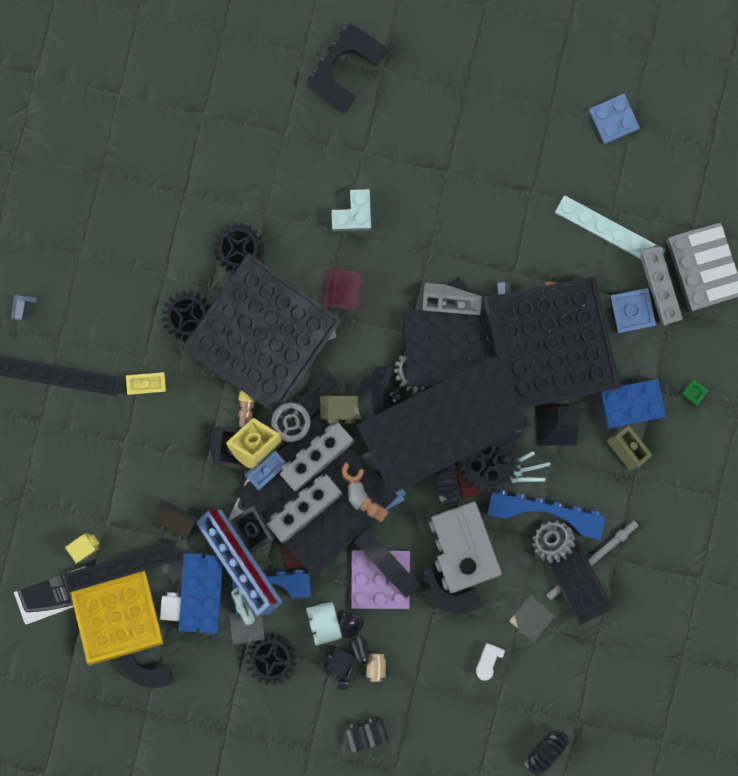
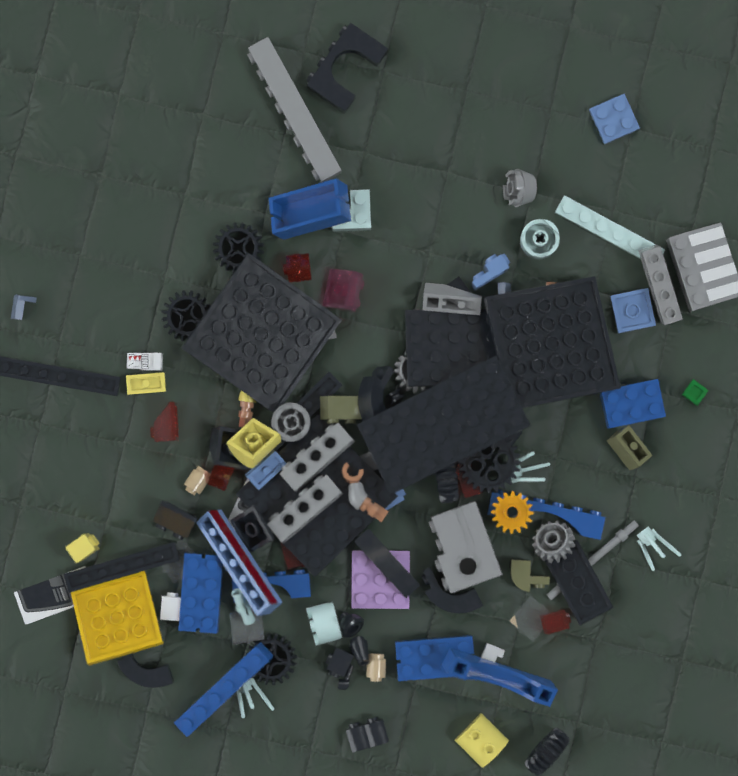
black slope [537,406,578,446] -> none
none -> white leg [126,353,163,371]
none -> clear red slope [150,402,179,442]
none -> blue arch [174,642,273,737]
none -> tan brick [184,466,211,496]
none -> clear red brick [208,465,235,491]
none -> light aqua plant [236,678,274,718]
none -> light grey brick [247,37,342,183]
none -> blue piece [269,179,351,240]
none -> clear red brick [283,253,312,282]
none -> blue piece [395,635,474,681]
none -> blue arch [442,648,558,707]
none -> light yellow brick [455,713,509,768]
none -> medium blue plate [471,254,510,290]
none -> light orange gear [491,491,534,534]
none -> light grey cone [503,169,537,207]
none -> olive brick [510,560,550,592]
none -> light aqua brick [520,219,560,260]
none -> clear red brick [539,609,571,634]
none -> light aqua plant [636,526,681,571]

